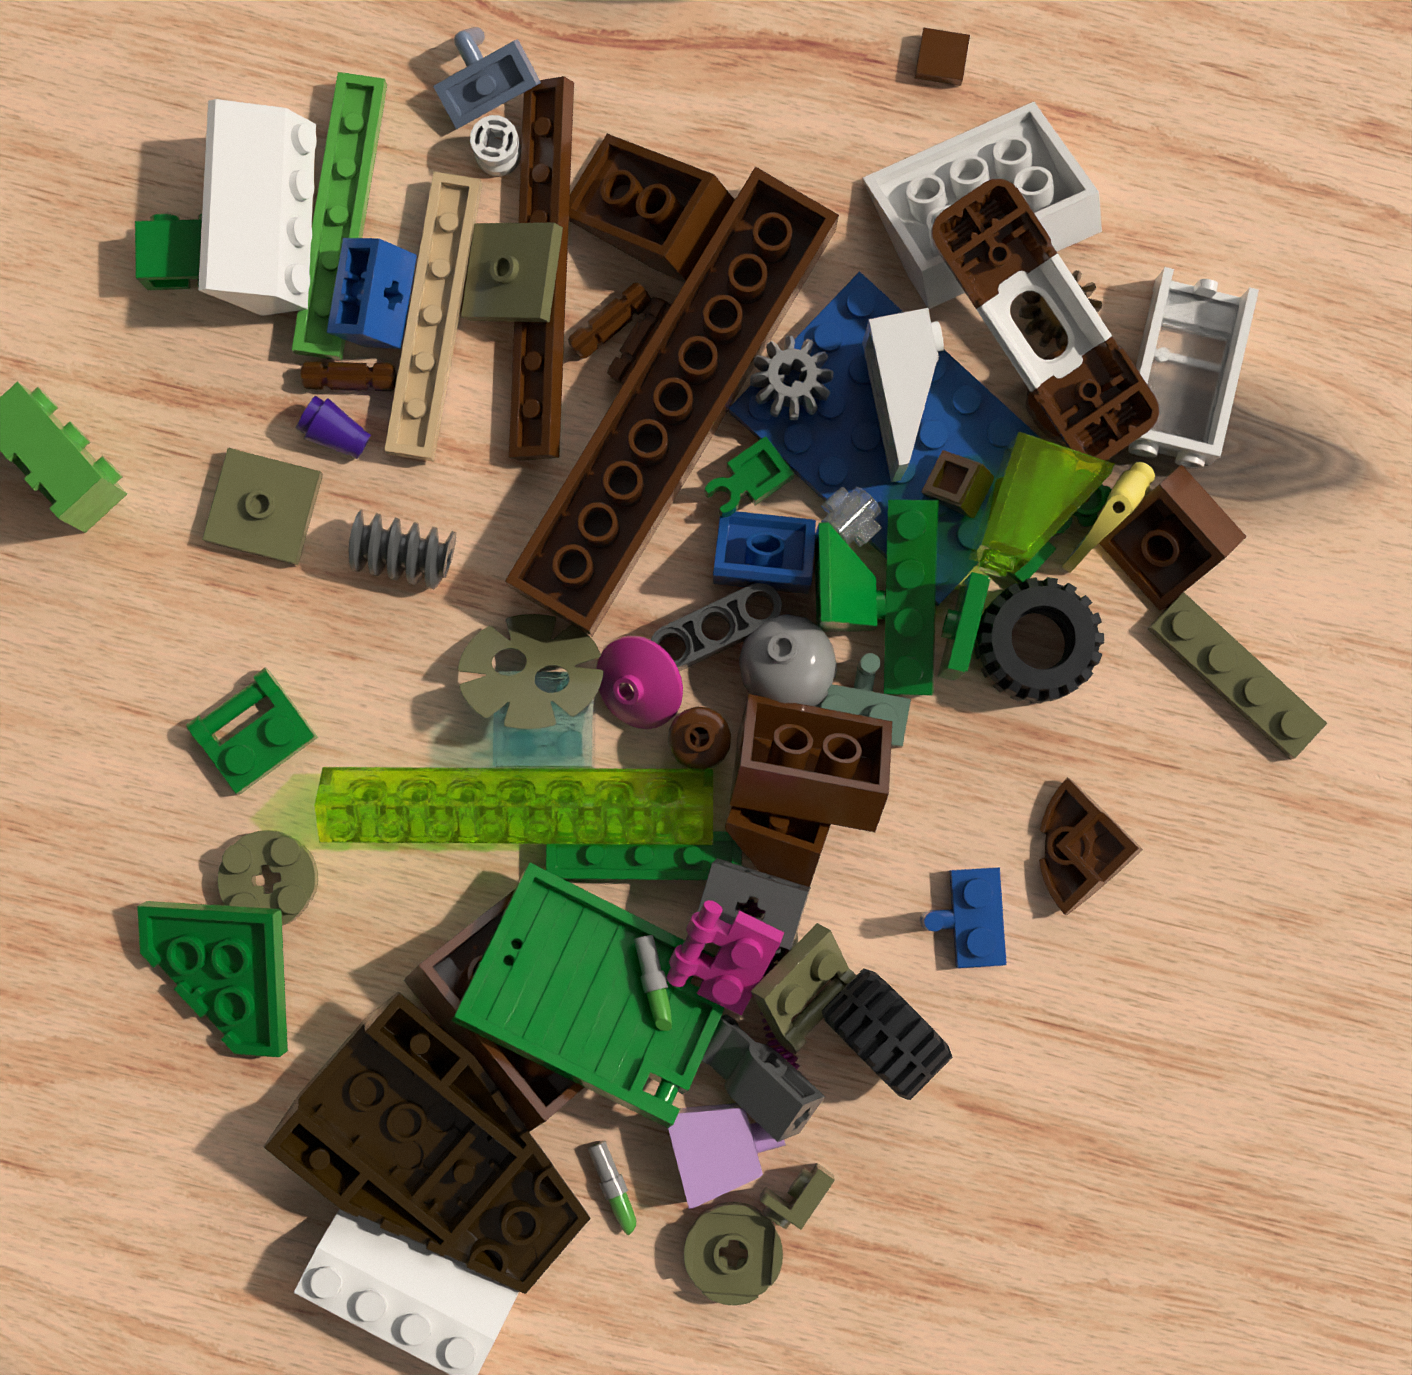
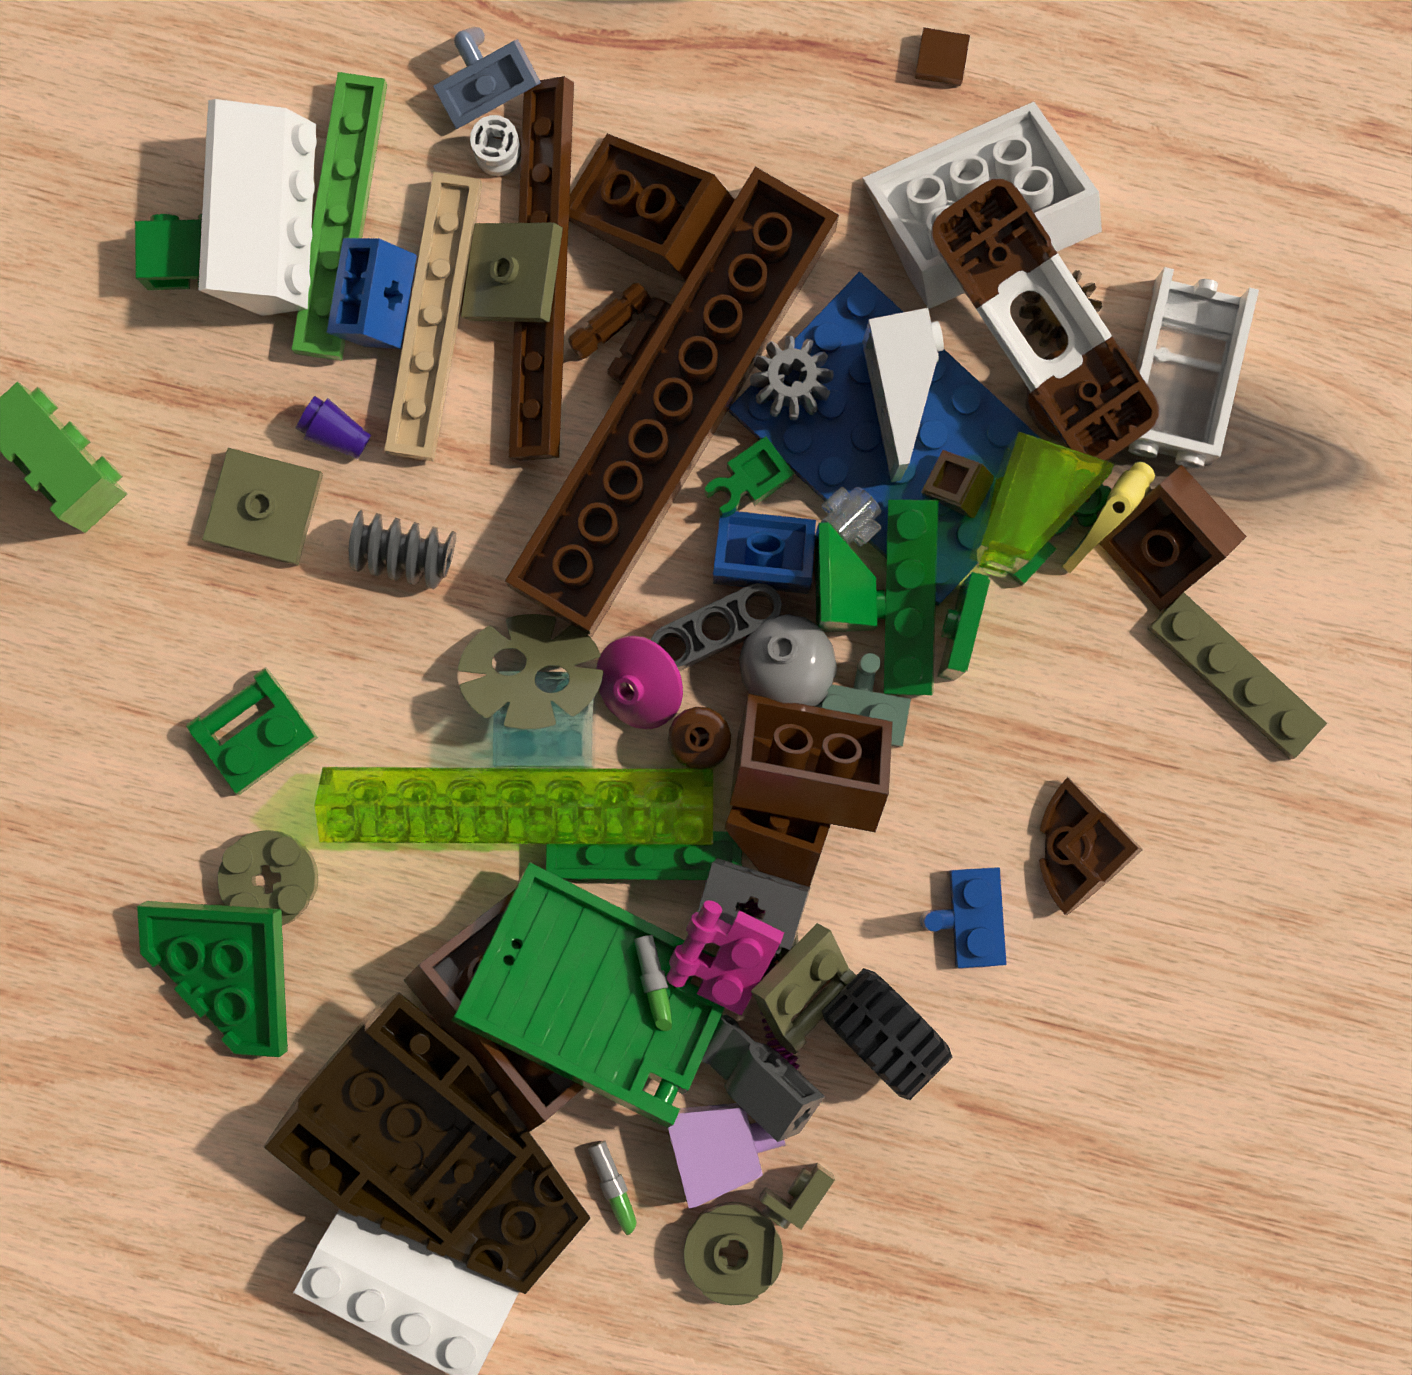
reddish brown axle [300,361,396,391] -> none
black tyre [975,577,1104,703] -> none

